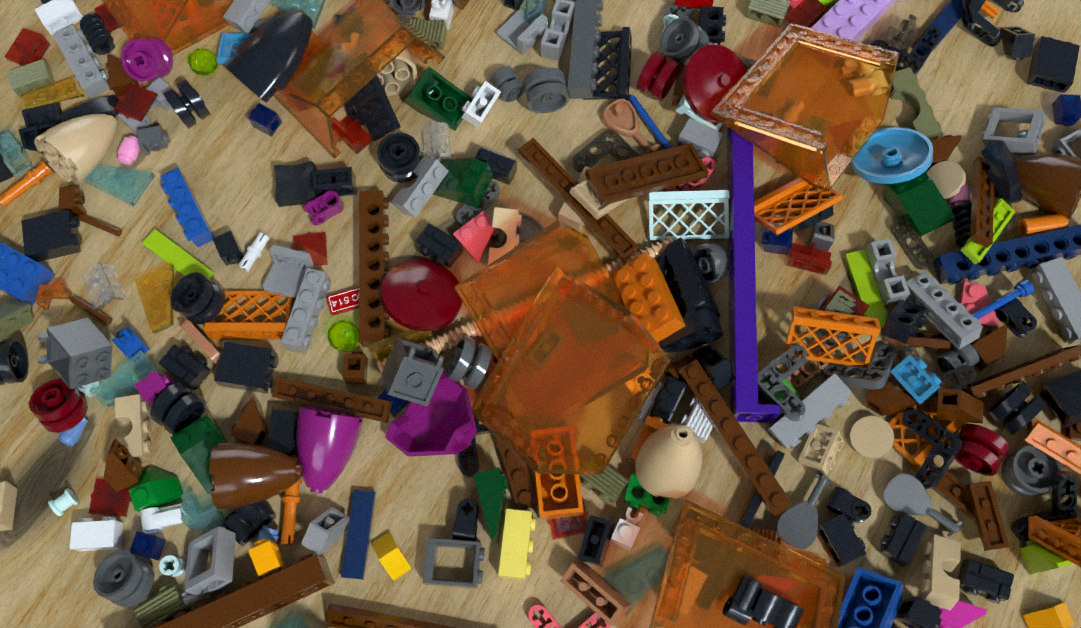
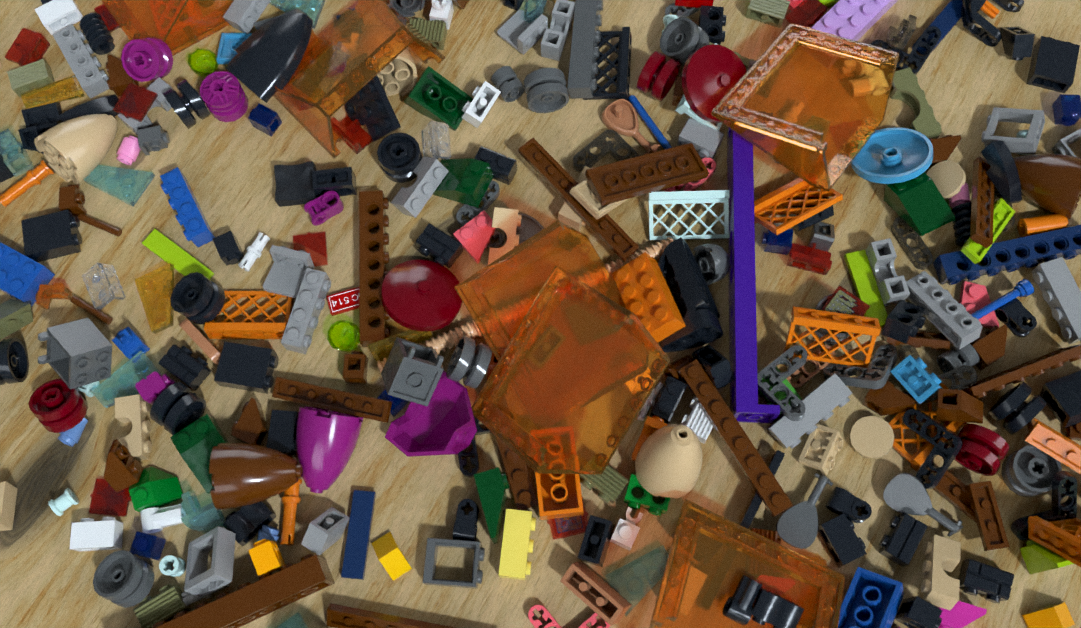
none -> magenta wheel [200,71,249,122]

